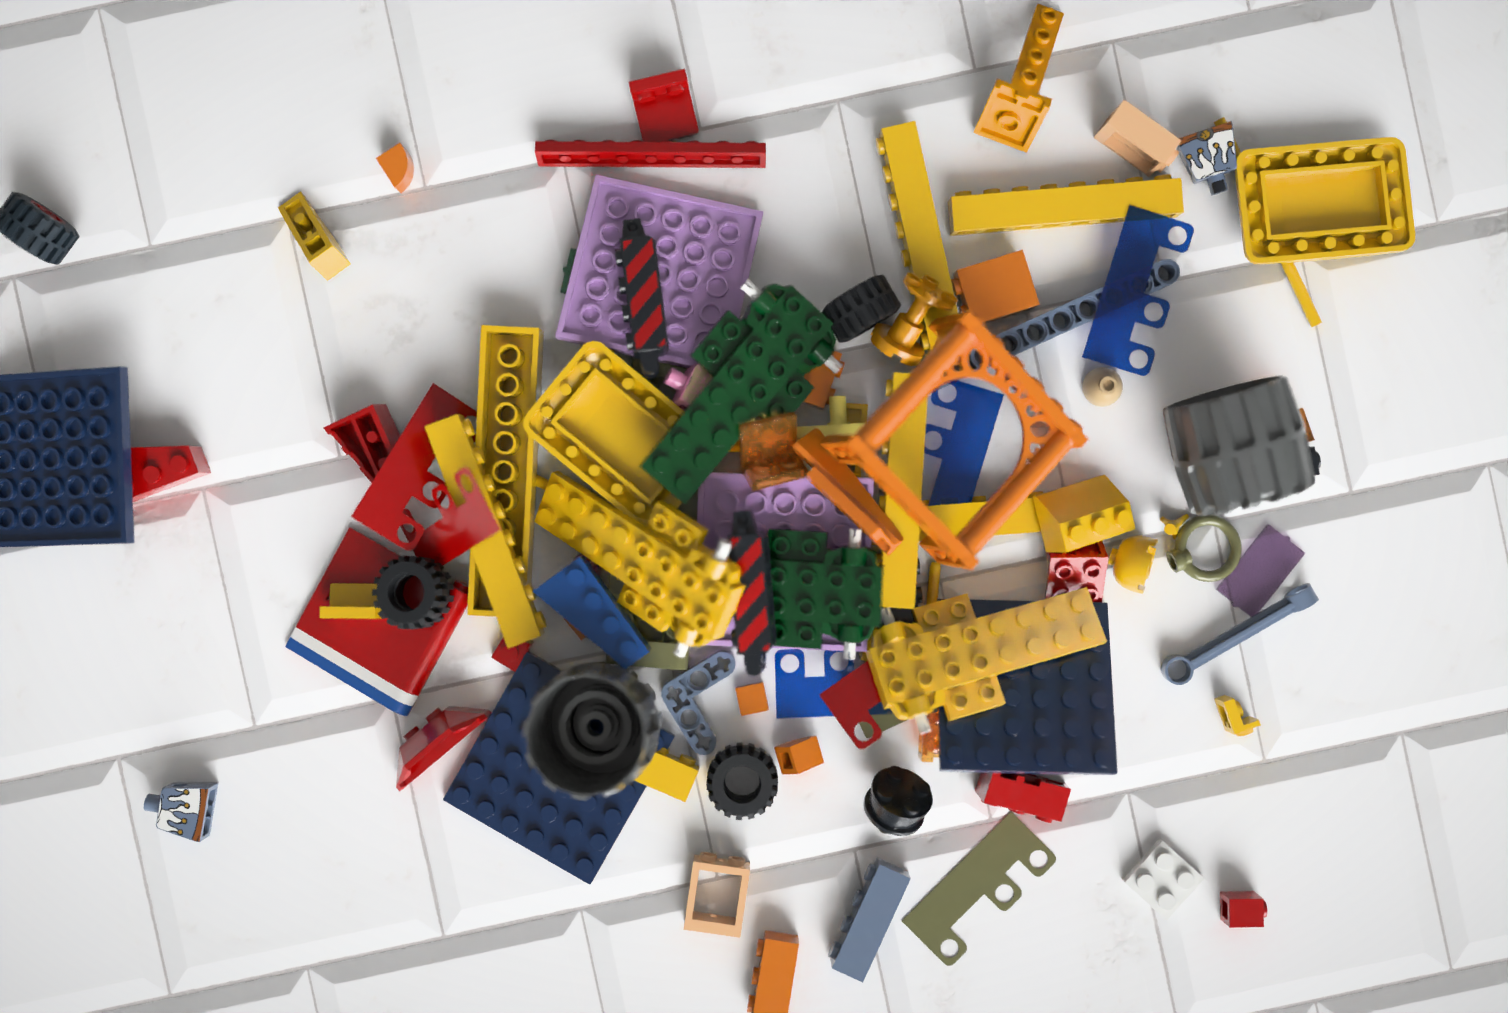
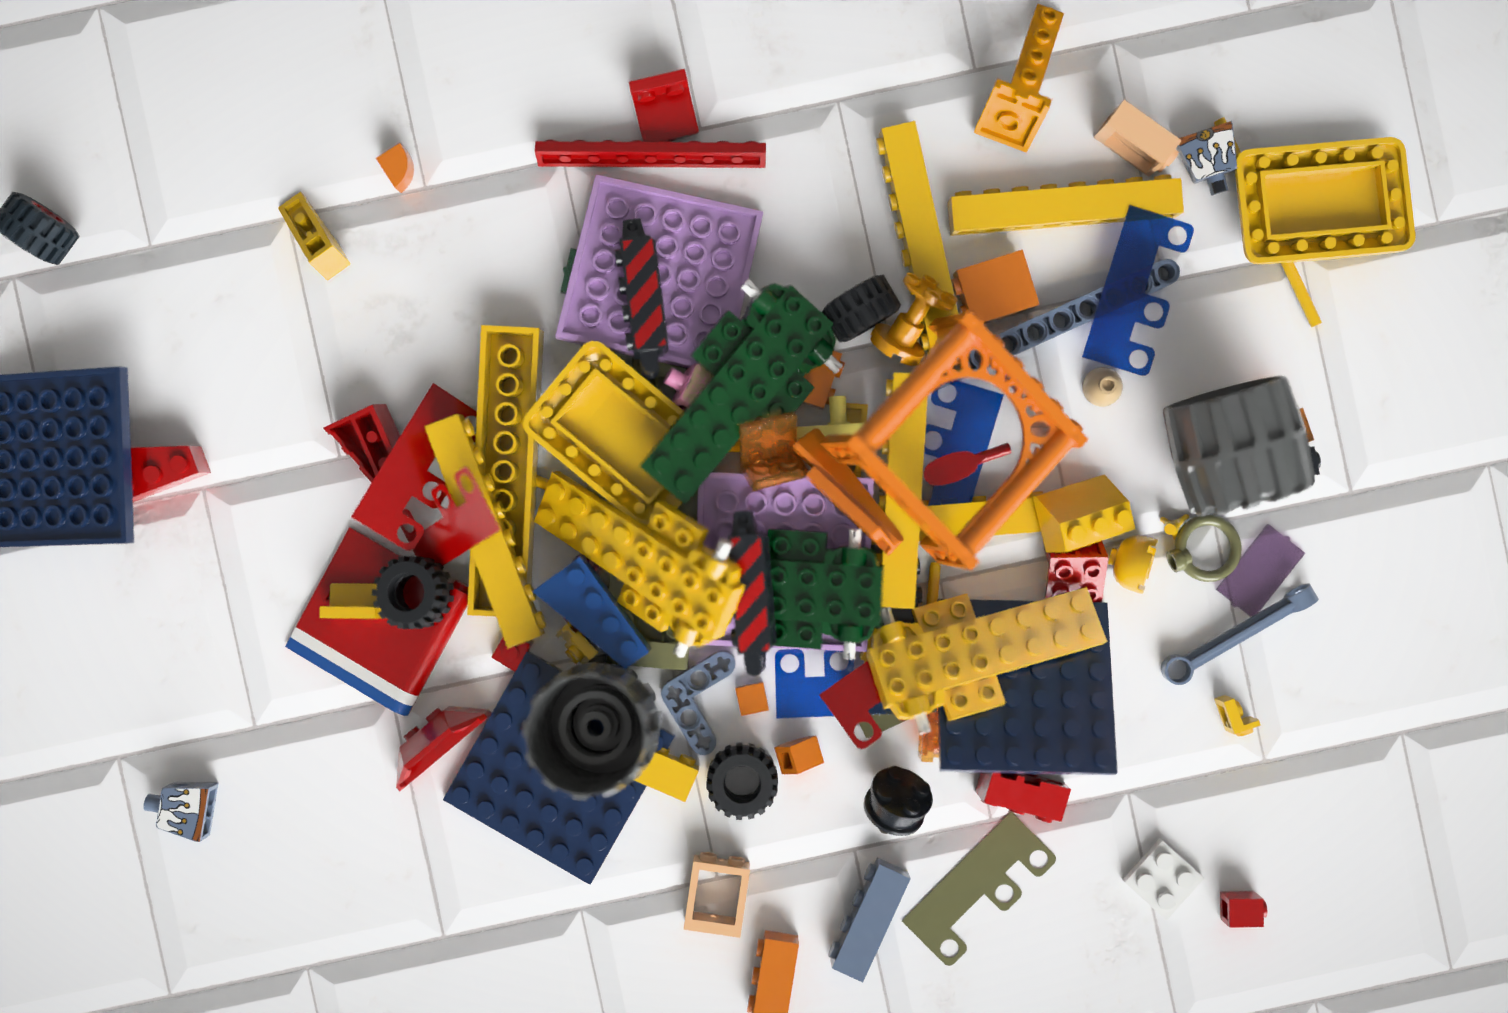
none -> yellow plate [555,622,598,664]
none -> red piece [923,443,1012,486]

